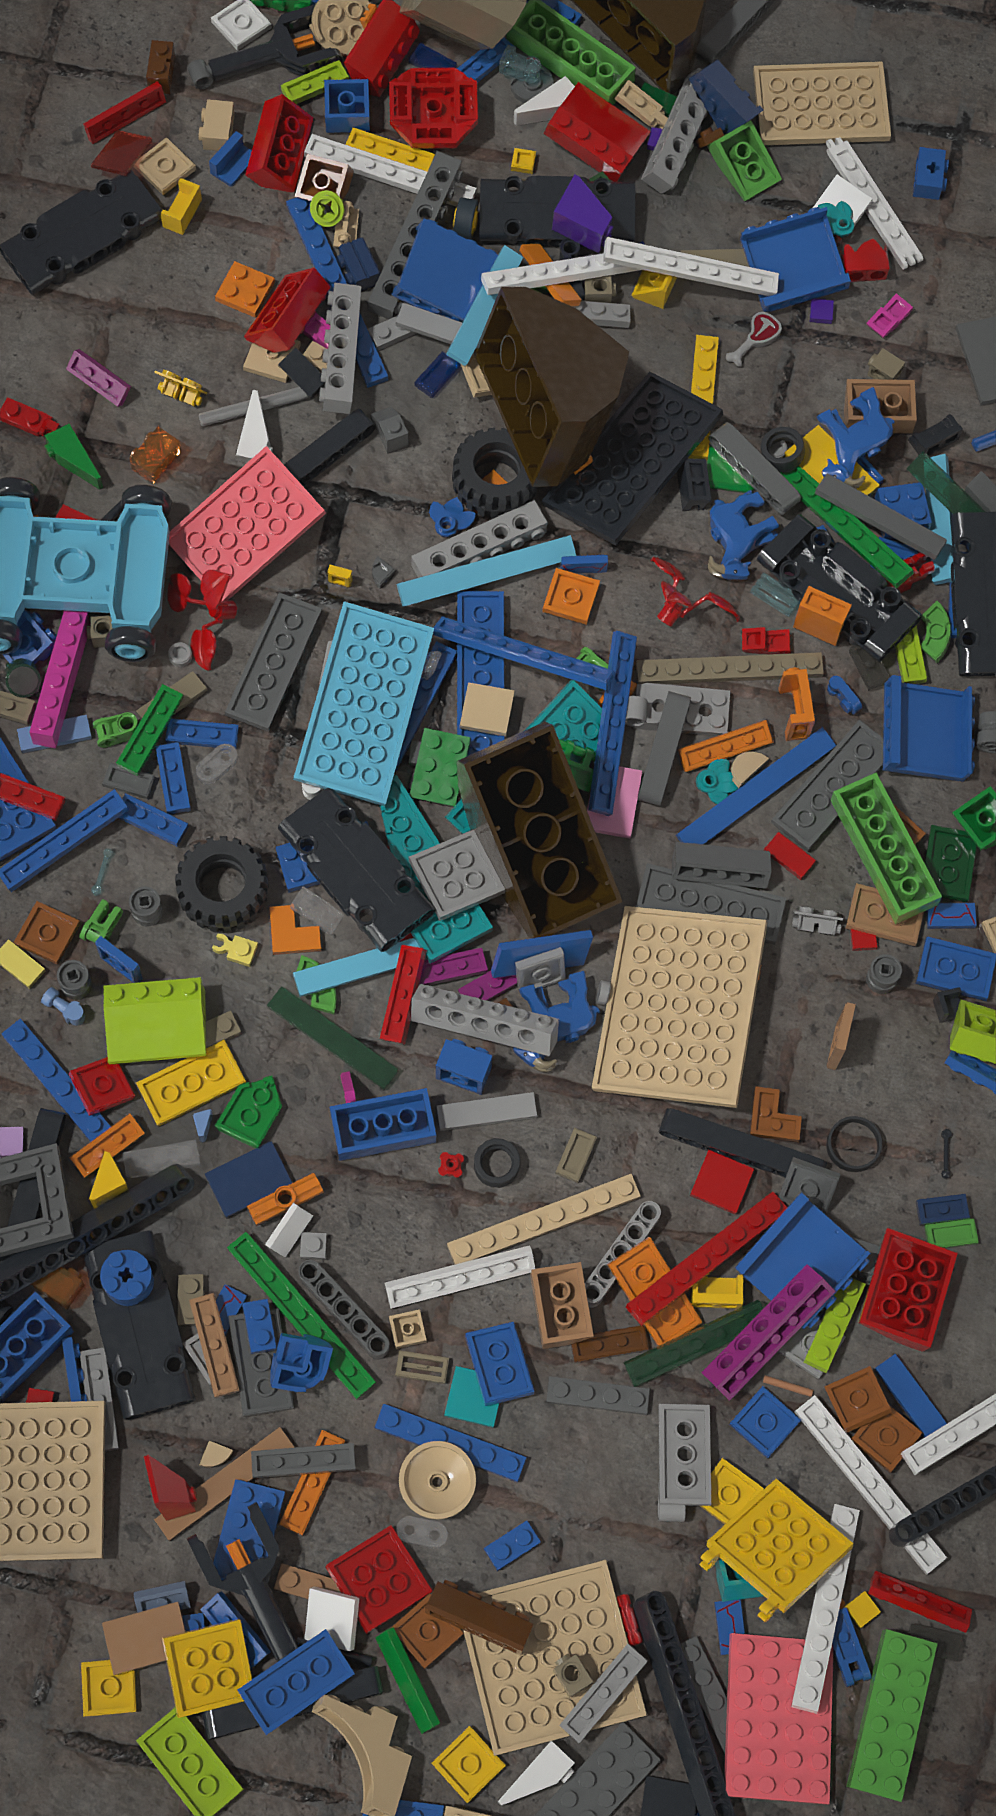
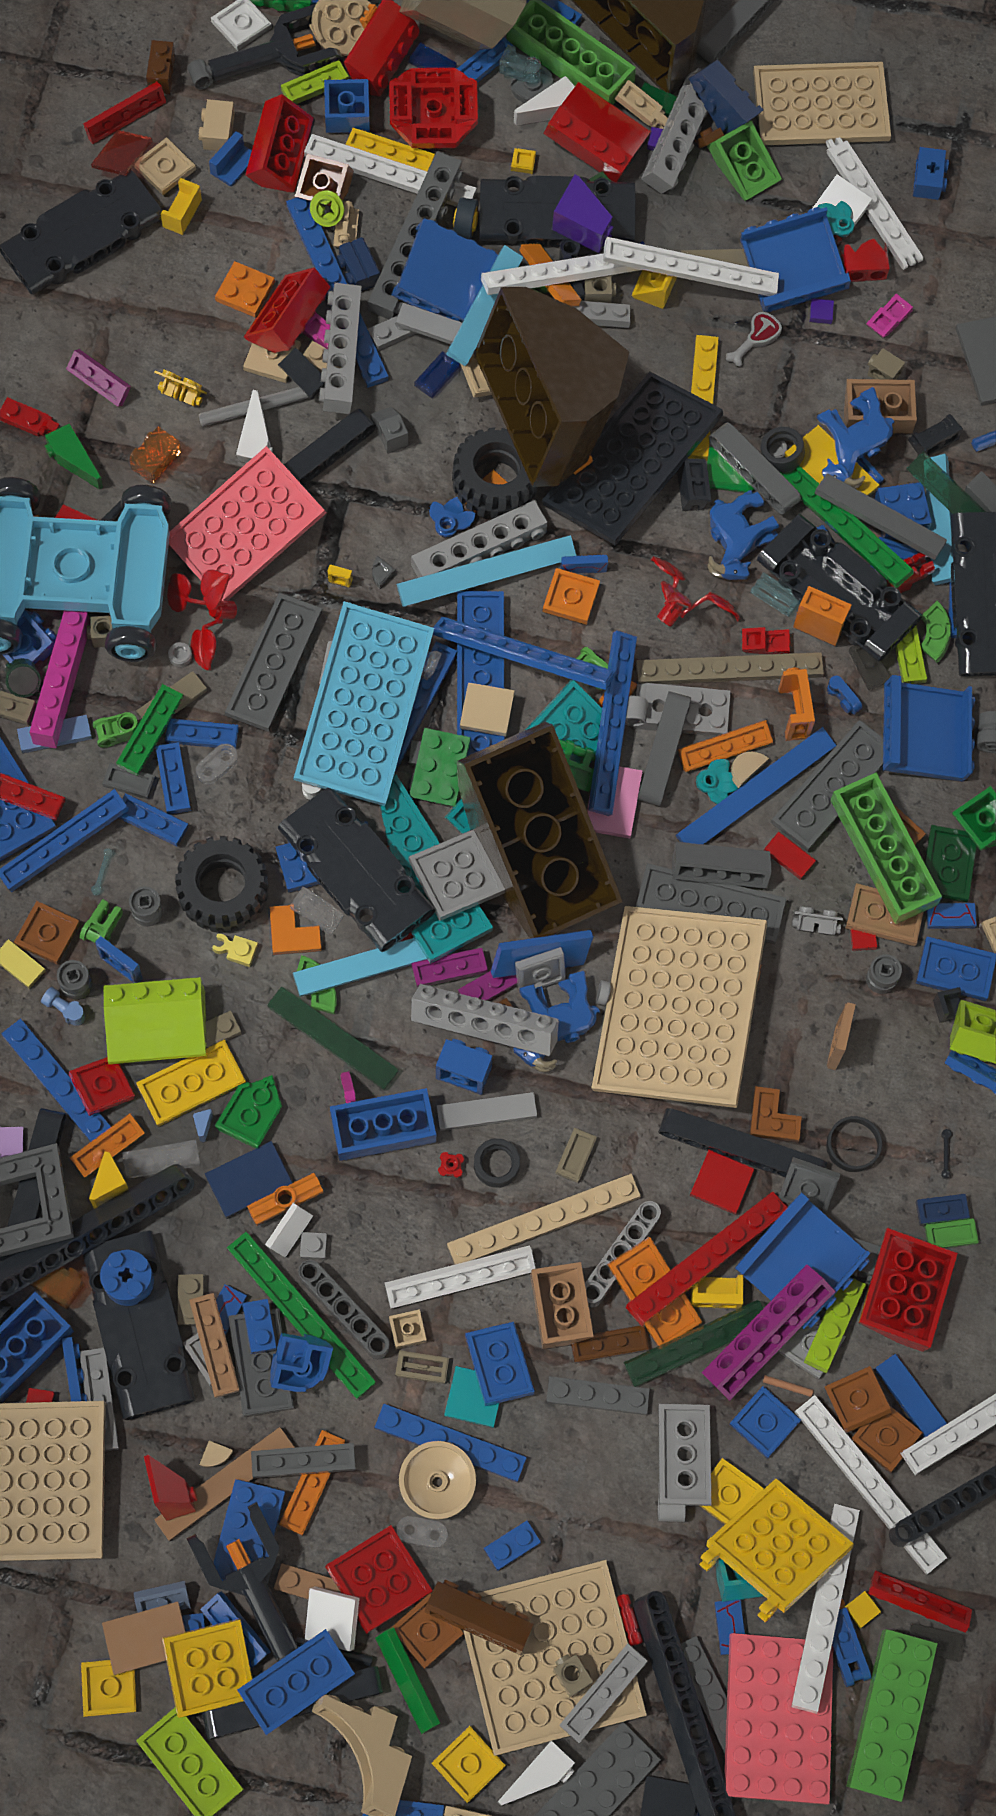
red plate [380,945,427,1044] -> none

